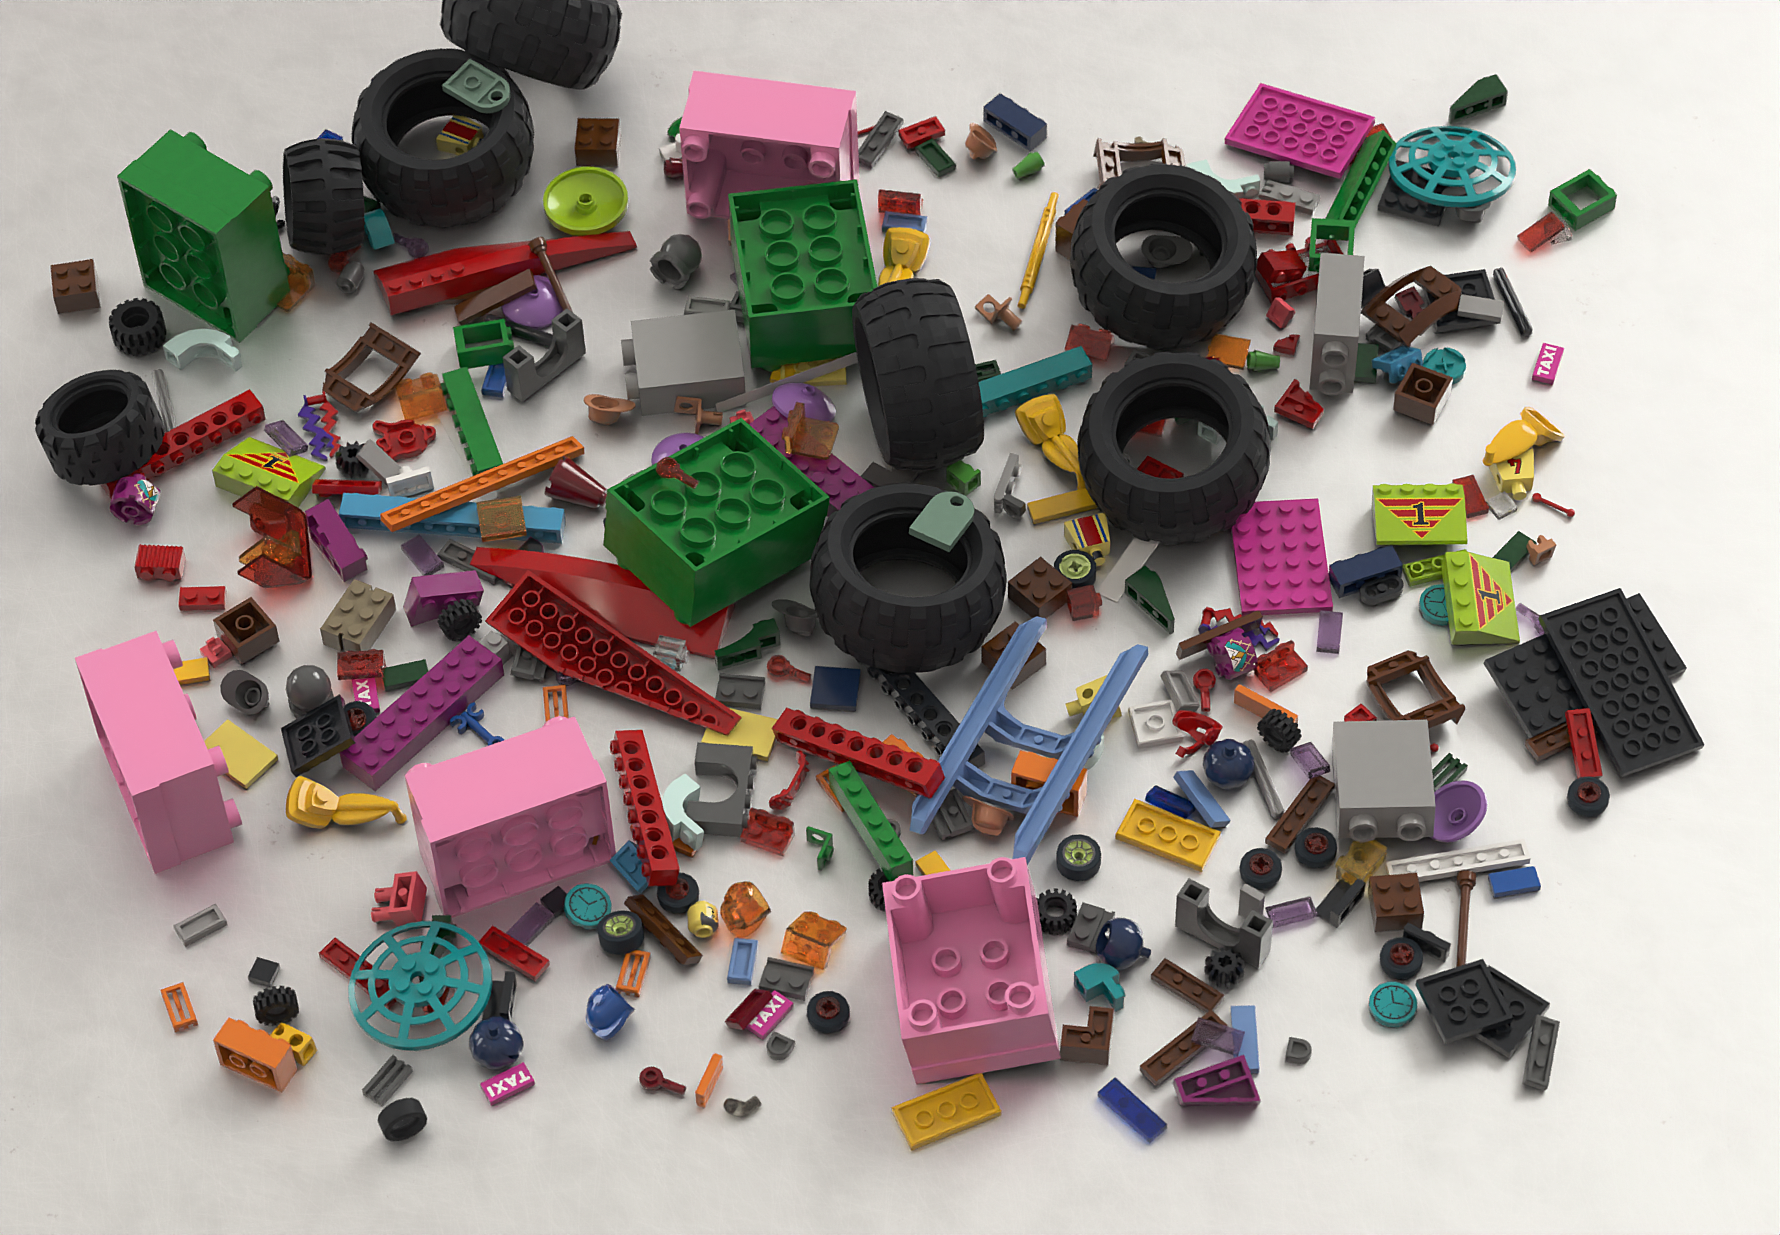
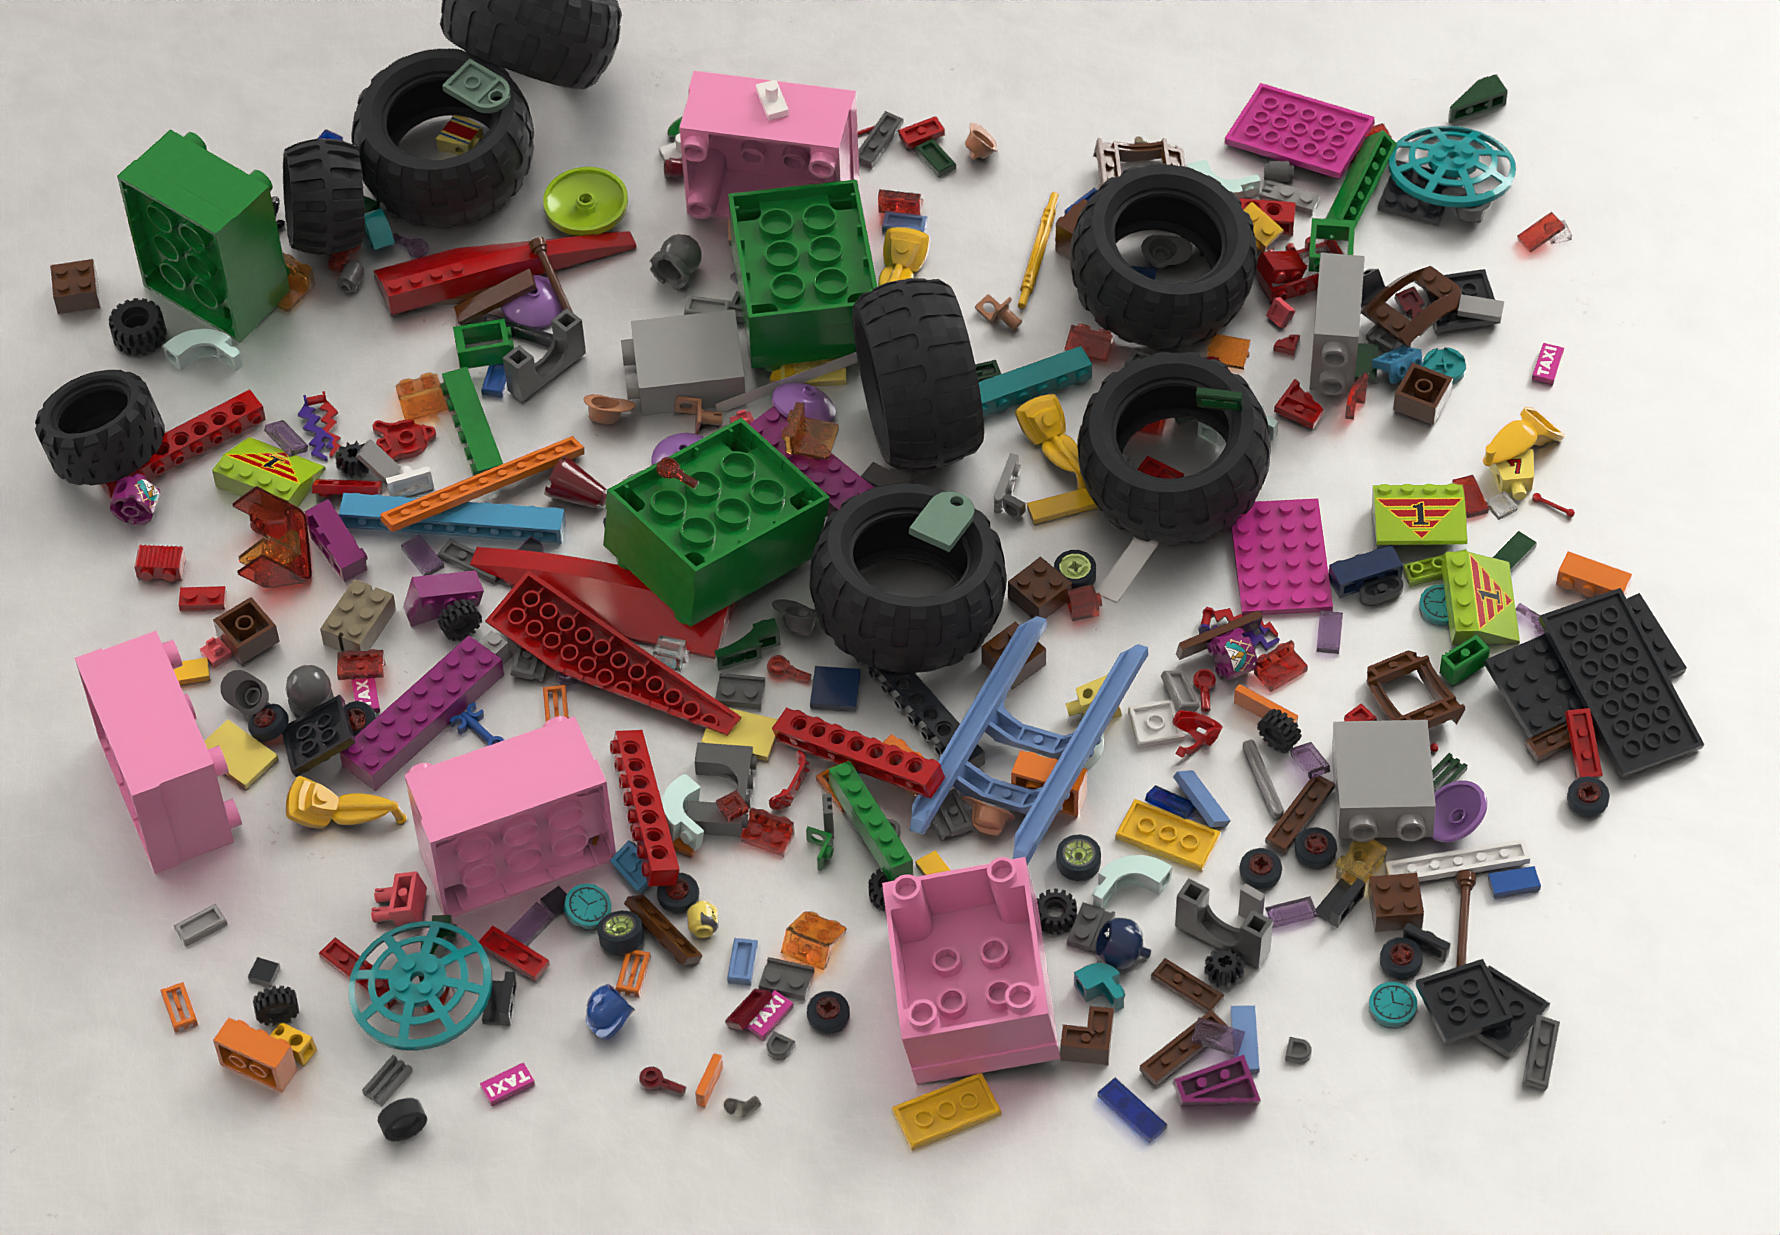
light grey axle [152,369,176,433] -> none
reddish brown wedge [322,322,421,413] -> none
dark green tile [381,659,428,691] -> none
dark blue piece [469,1016,524,1070] -> none
clear orange tile [476,496,527,542] -> none
reddish brown brick [574,118,621,167] -> none
clear orange helmet [720,881,771,938] -> none
bright green brick [946,460,981,496] -> none
dark blue brick [983,93,1047,152] -> none
bright green cone [1012,152,1045,179] -> none
torso [1064,513,1110,566] -> none
dark green slope [1125,565,1175,635] -> none
dark blue piece [1203,739,1255,789] -> none
bright green cone [1247,350,1280,371] -> none
black axle [1493,267,1533,337] -> none
nougat tile [1527,535,1557,566] -> none
green window [1548,169,1617,231] -> none
none -> black wheel [248,704,289,742]
none -> clear red plate [716,790,749,822]
none -> white tile [756,80,789,121]
none -> dark grey tile [822,793,834,839]
none -> light aqua arch [1092,855,1172,908]
none -> dark green tile [1196,387,1243,411]
none -> yellow bracket [1243,202,1283,252]
none -> clear red slope [1345,372,1369,420]
none -> green brick [1439,635,1491,686]
none -> orange brick [1556,551,1632,597]

